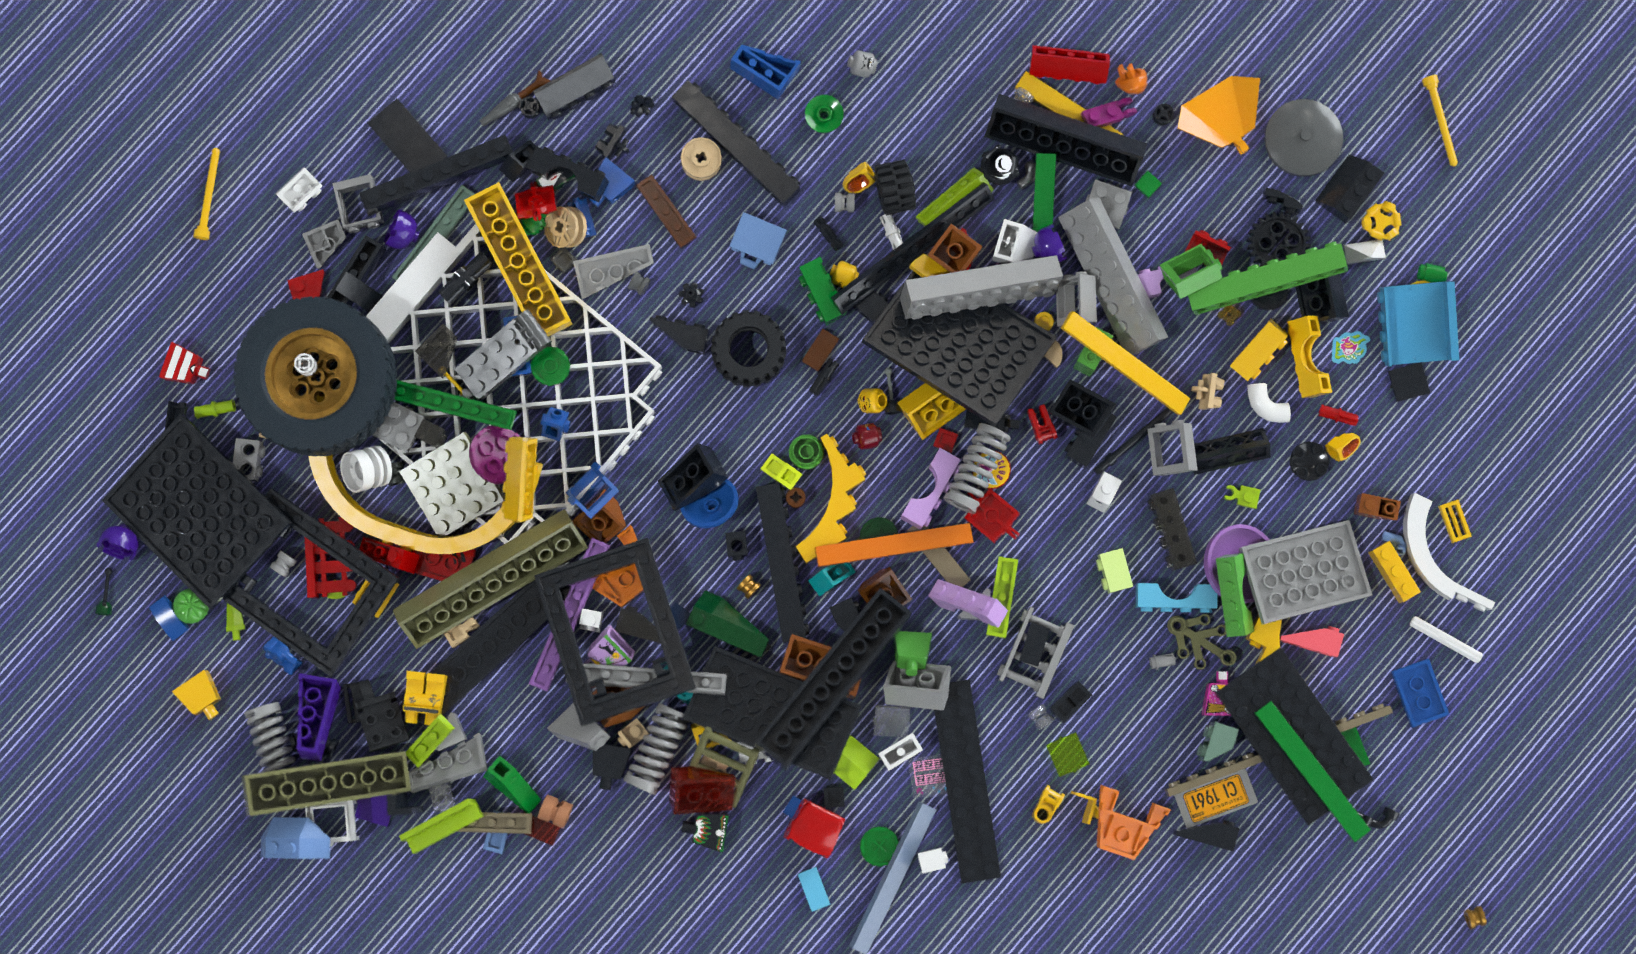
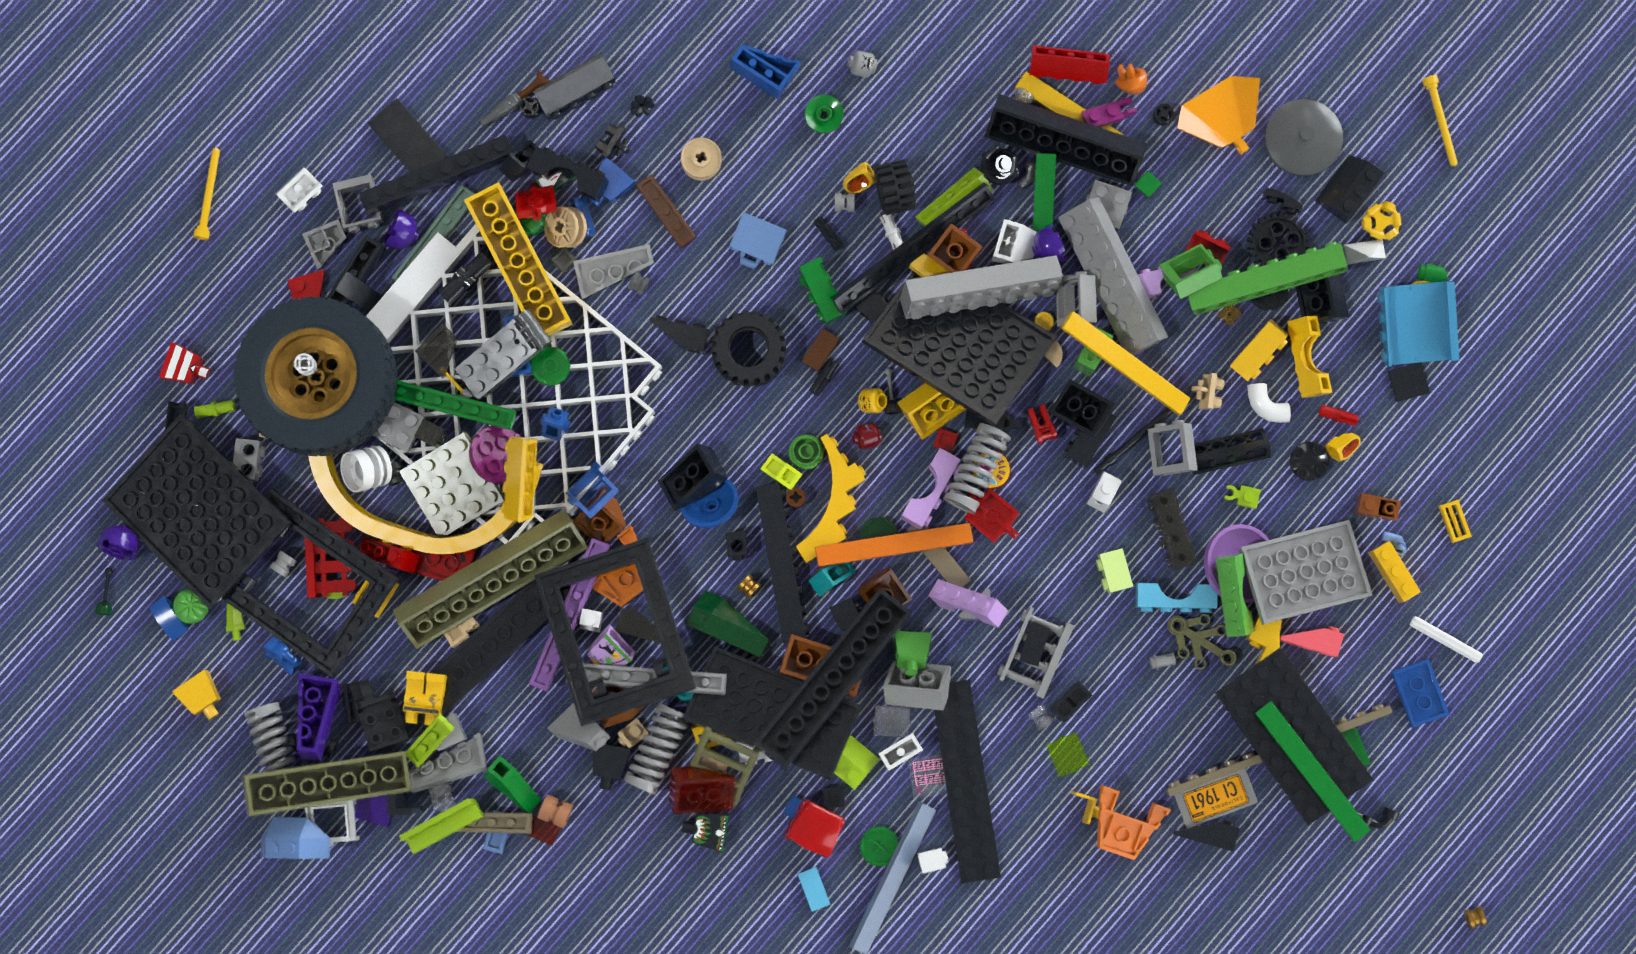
dark blue tile [671,602,691,630] -> none
black brick [672,80,800,207] -> none
black plant [679,282,704,308] -> none
yellow head [829,261,859,288] -> none
lime fence [986,556,1018,639] -> none
yellow piece [1032,784,1065,824] -> none
sand green slope [1197,722,1239,762] -> none
torso [1202,672,1230,716] -> none
sticker [1332,331,1370,364] -> none
white arch [1403,493,1495,612] -> none

